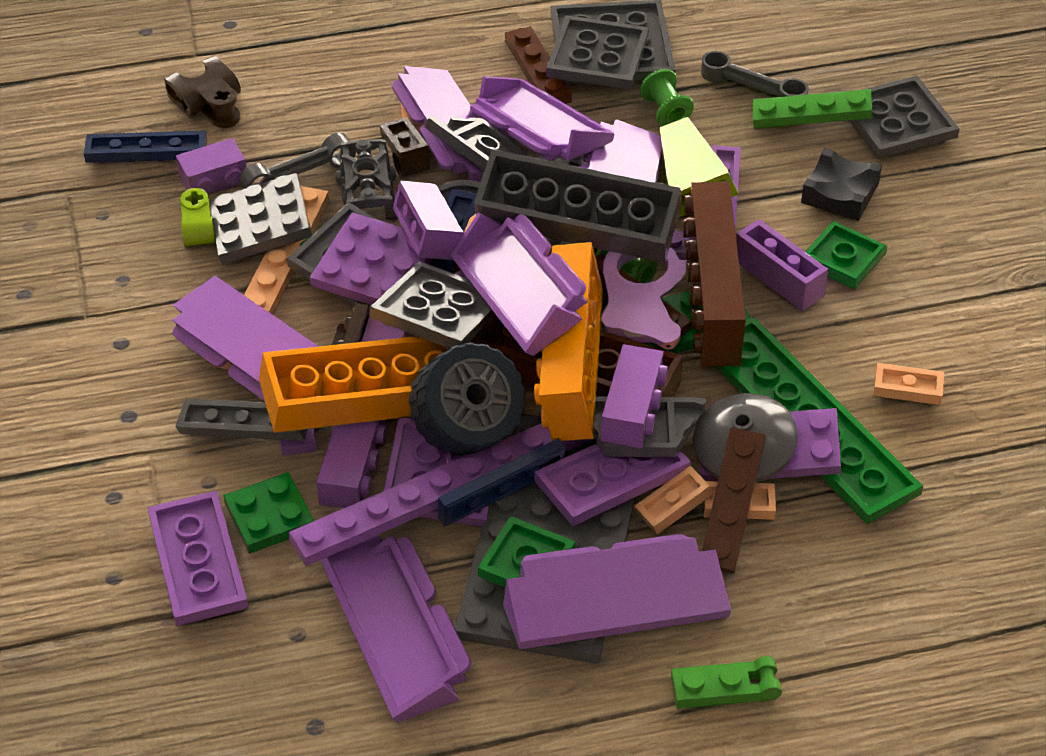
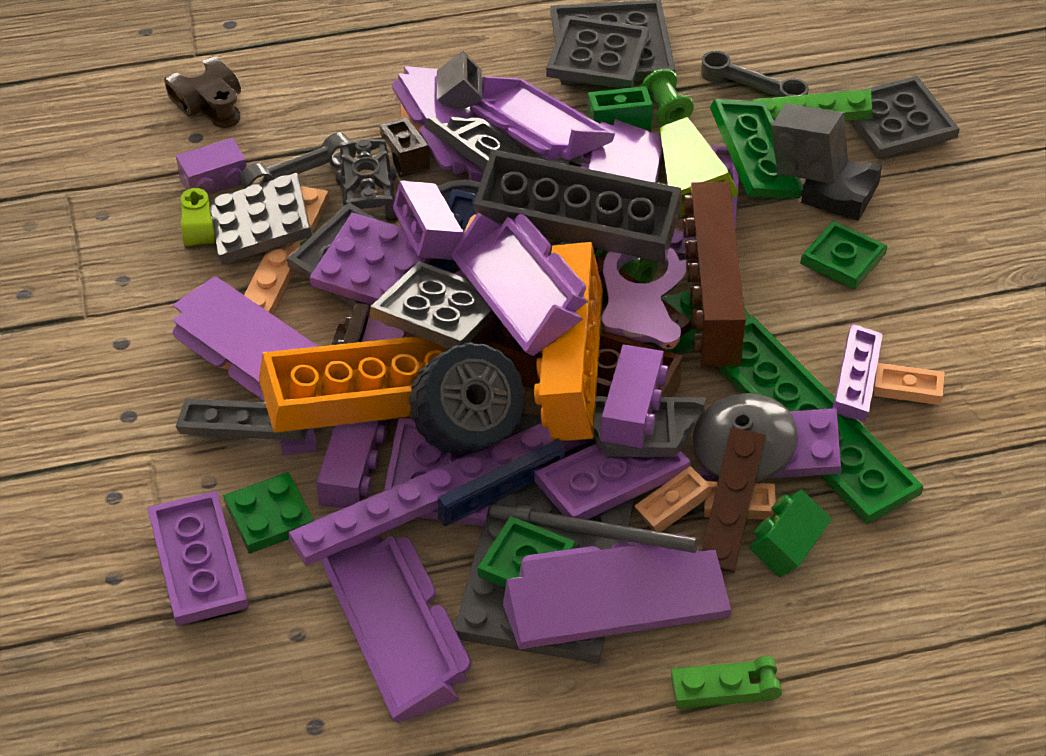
dark blue plate [84,131,207,163] -> none
reddish brown plate [505,26,572,104] -> none
medium lavender brick [736,219,828,311] -> none
none -> dark grey brick [437,51,483,109]
none -> dark grey bar [490,504,698,553]
none -> green brick [588,86,652,132]
none -> green plate [710,99,803,198]
none -> green brick [749,489,832,577]
none -> dark grey brick [771,103,848,184]
none -> plate [832,324,883,422]

